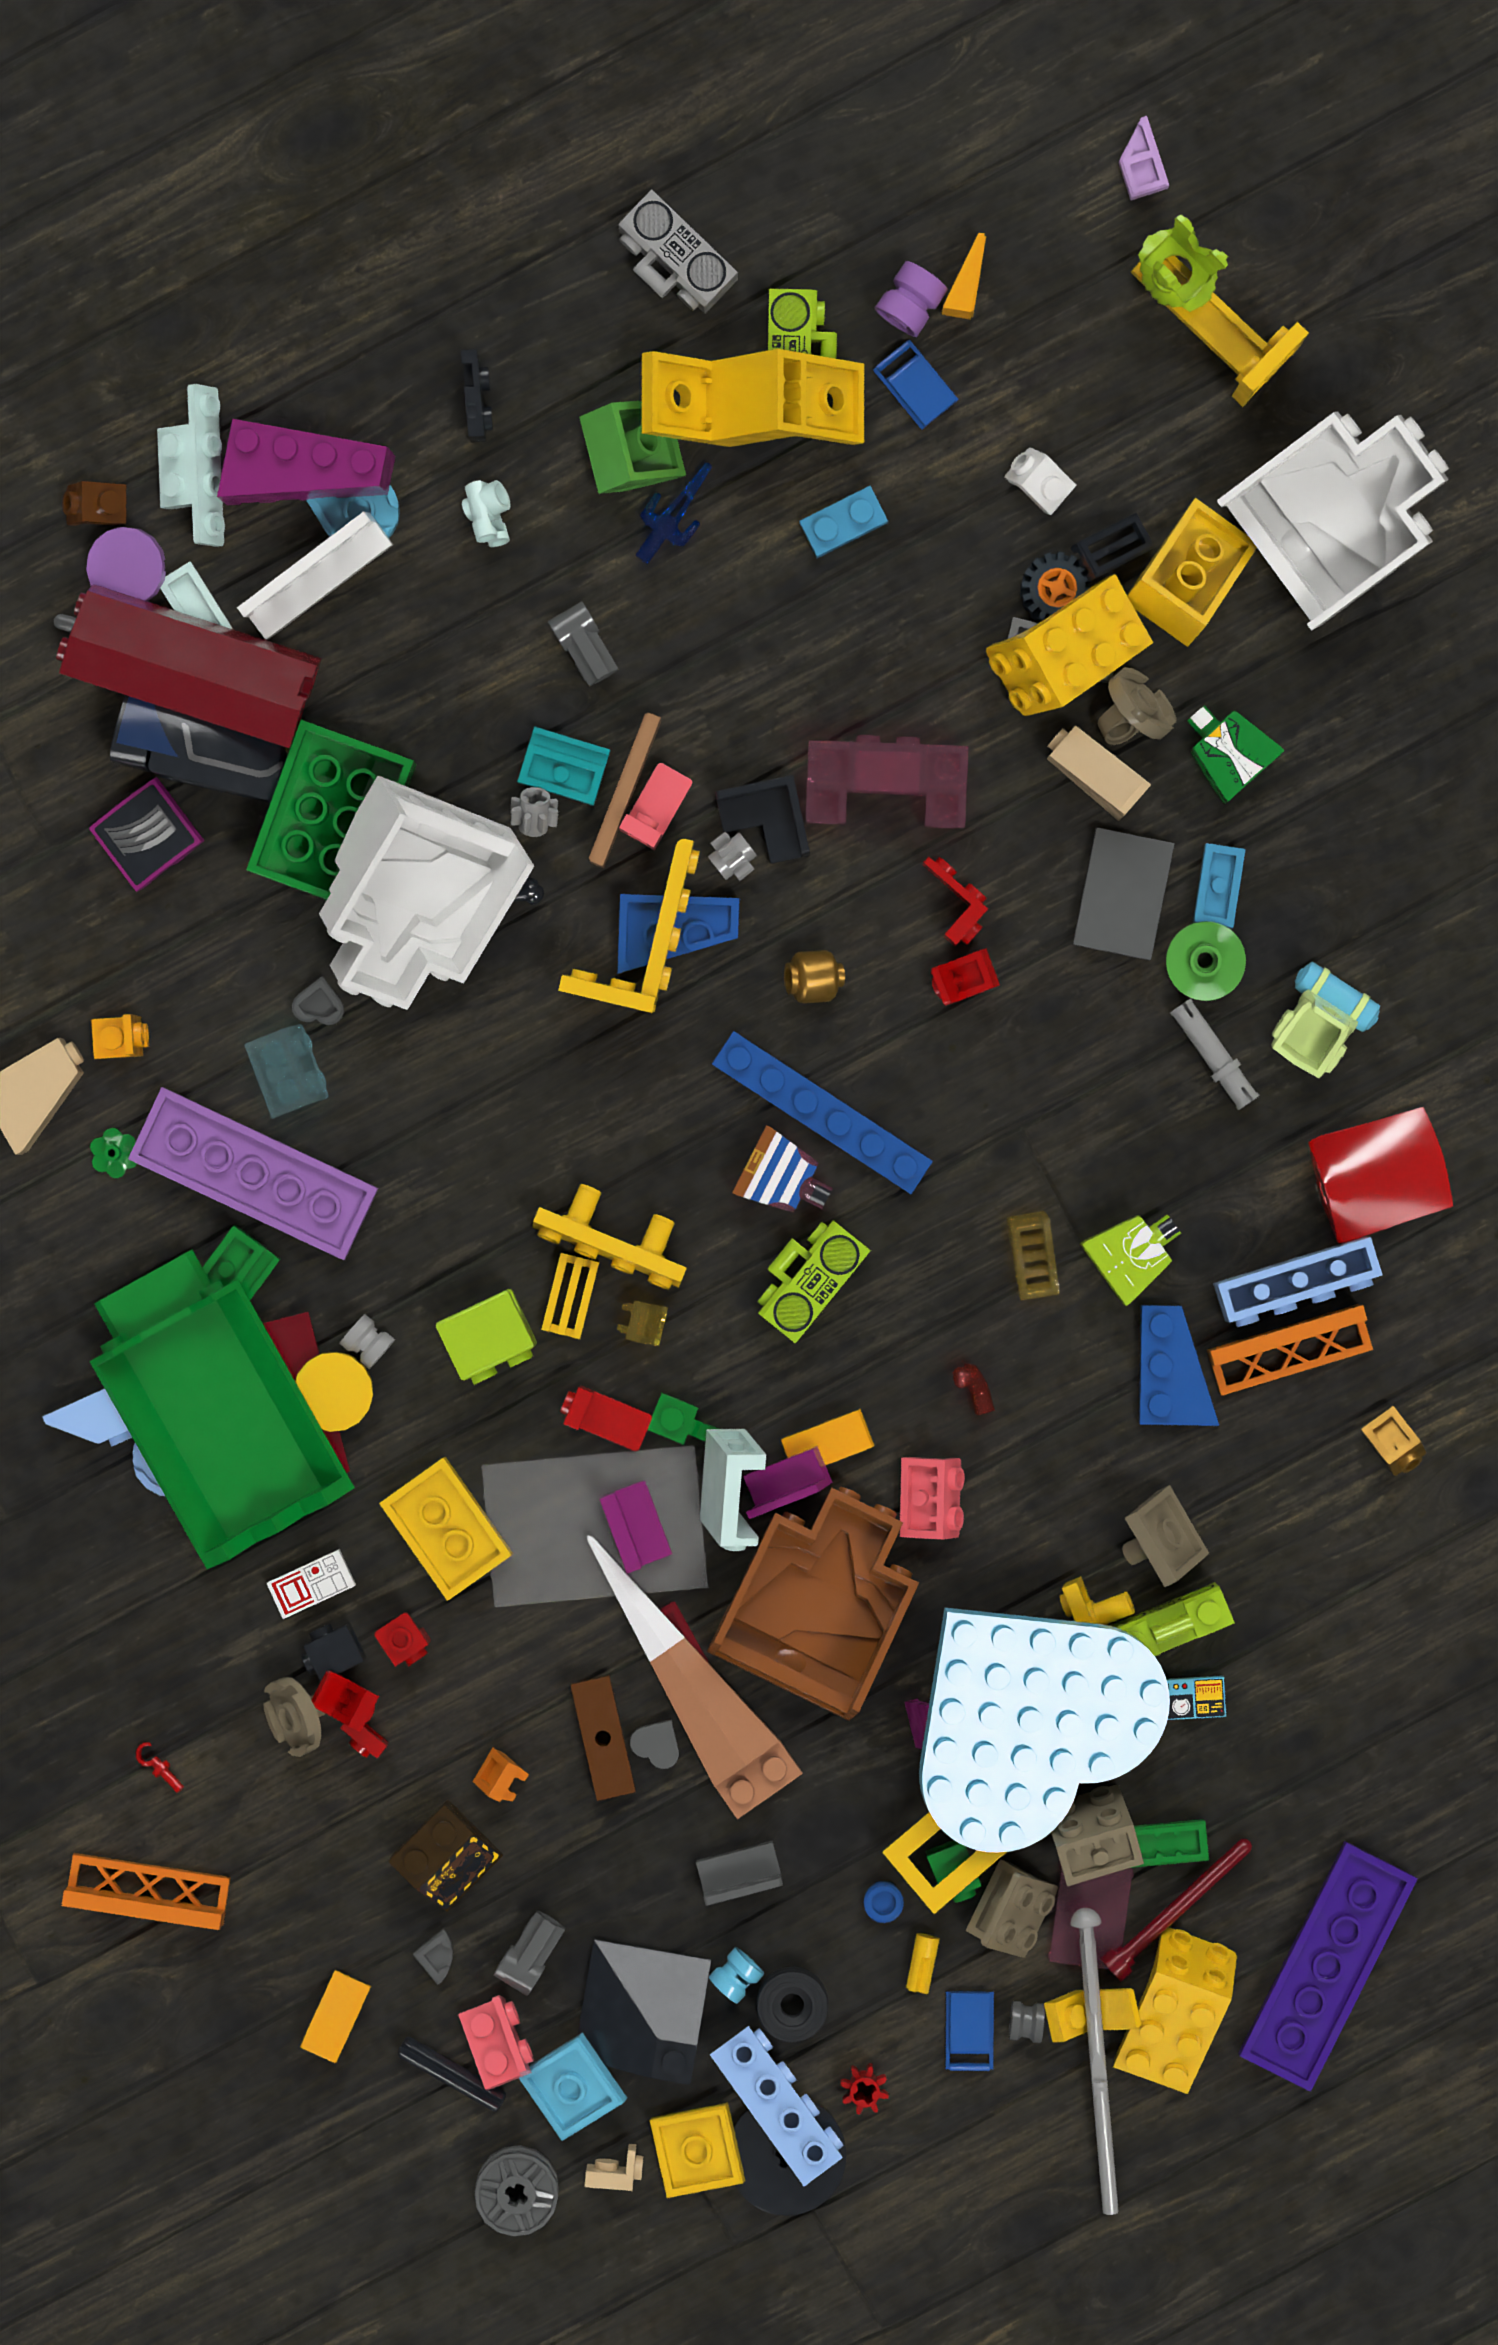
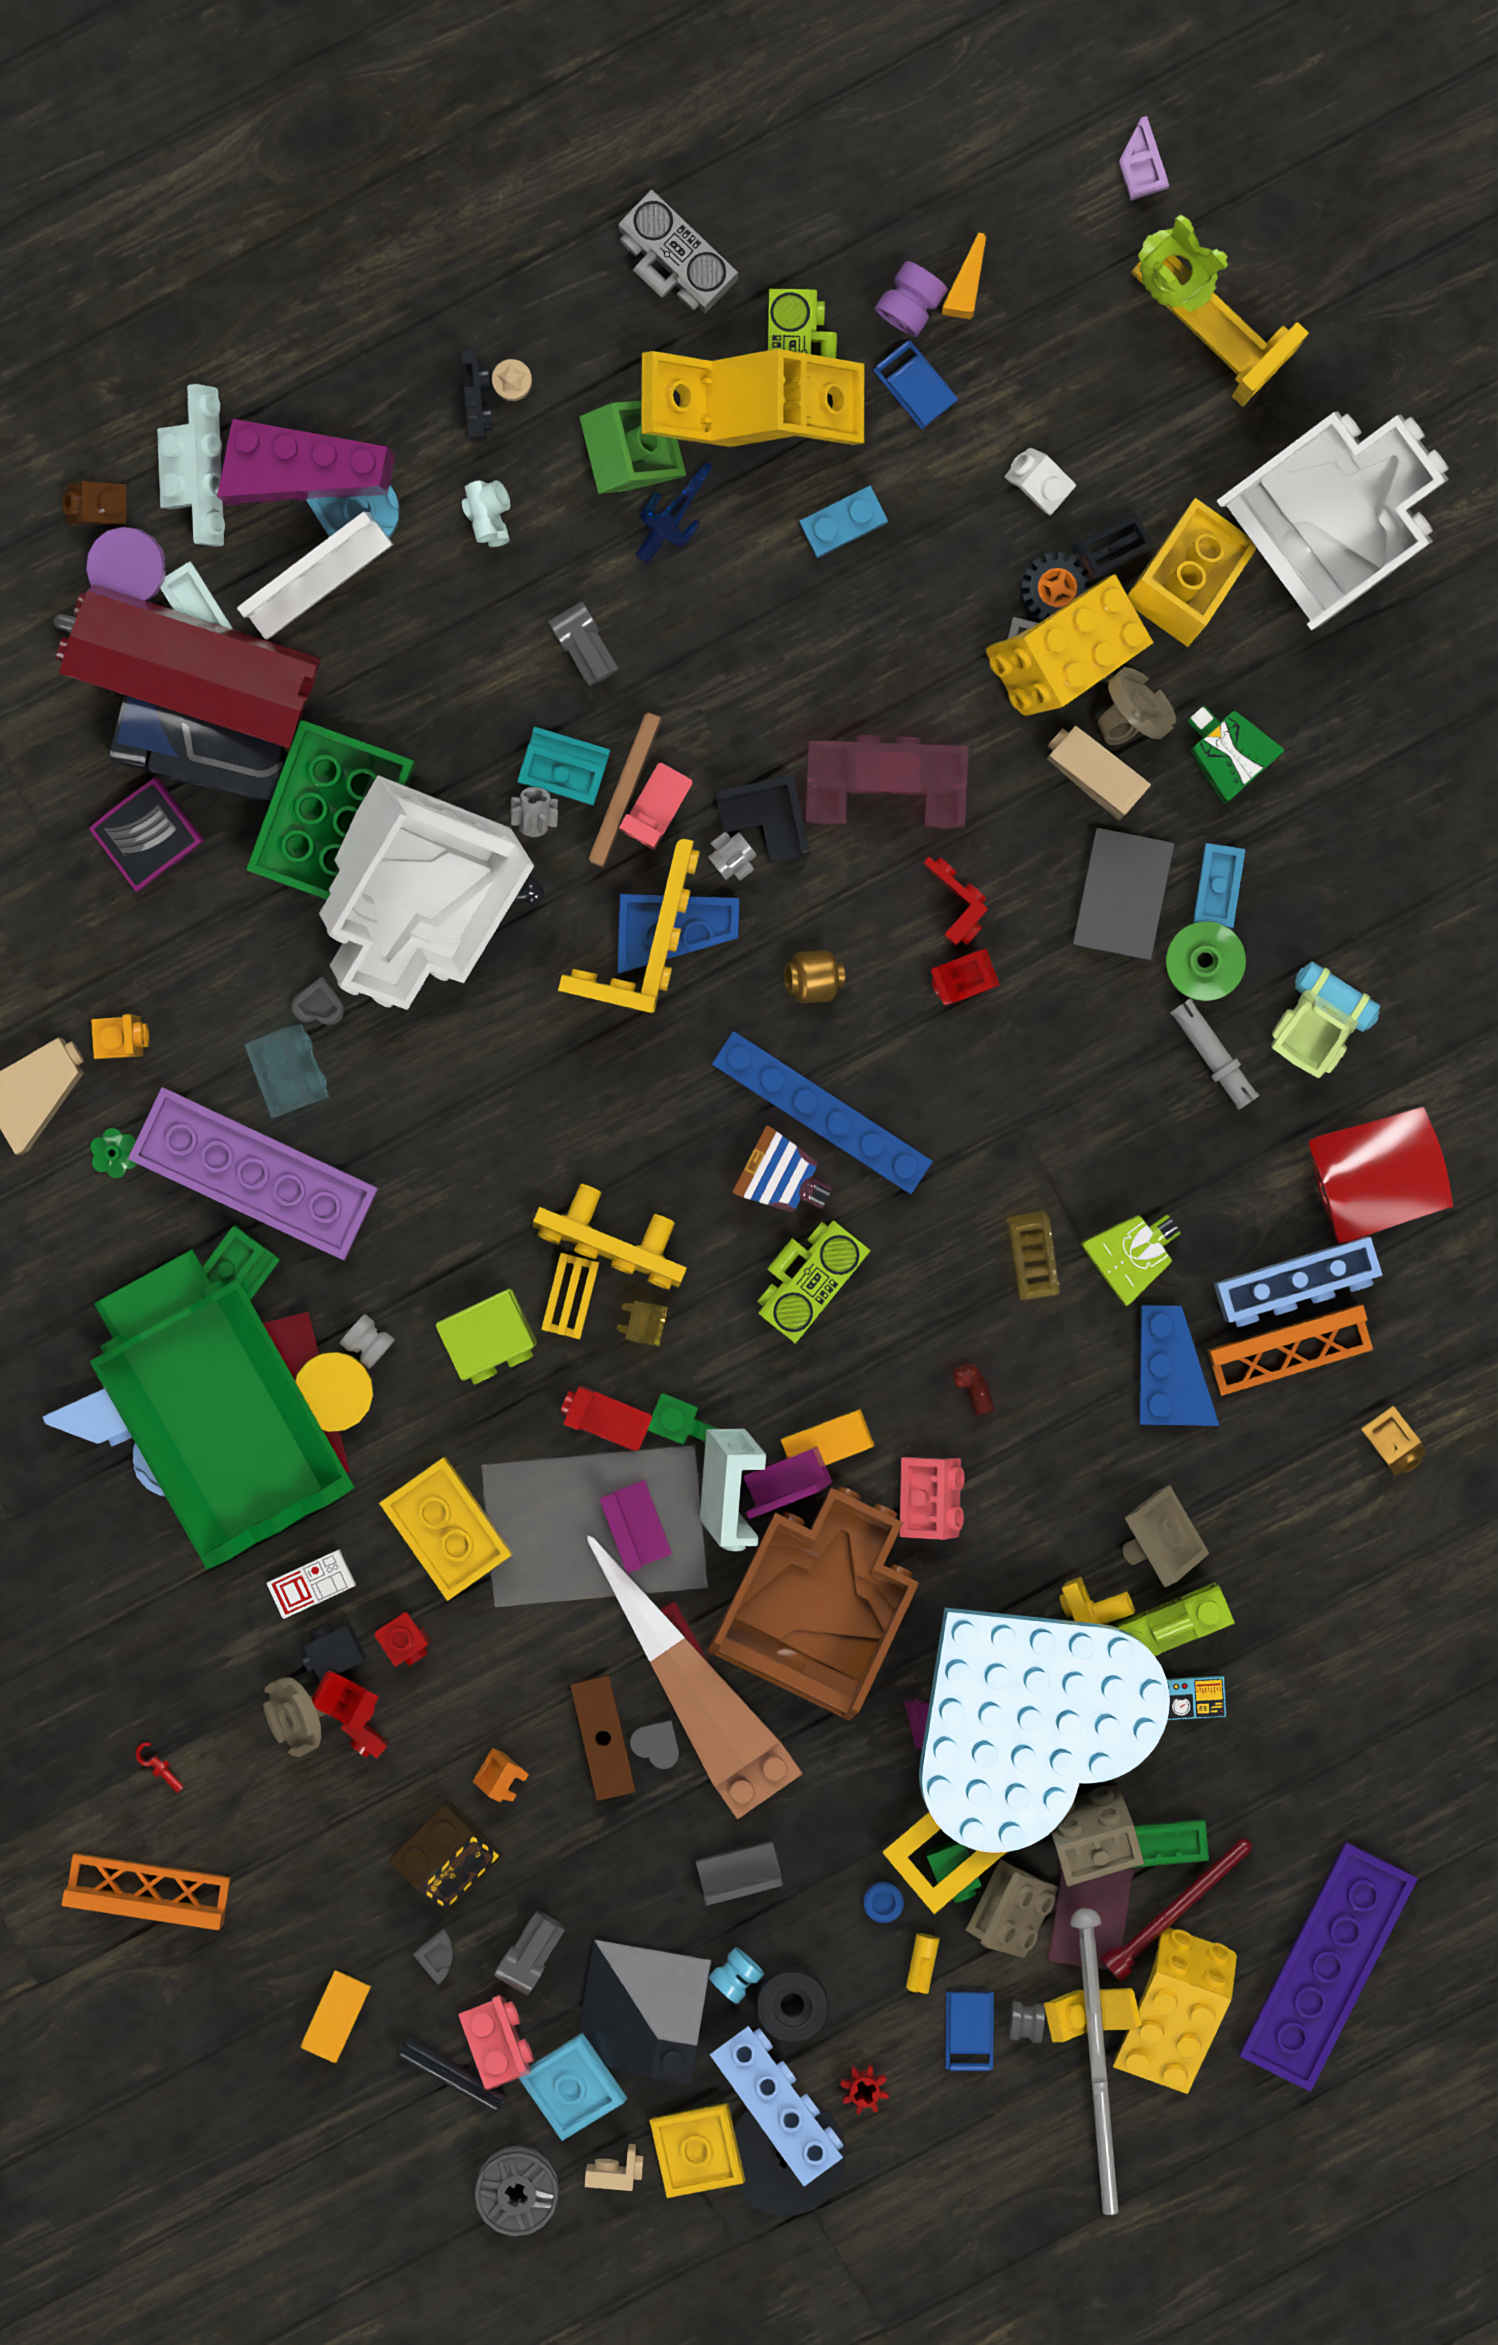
none -> tan tile [492,359,532,401]

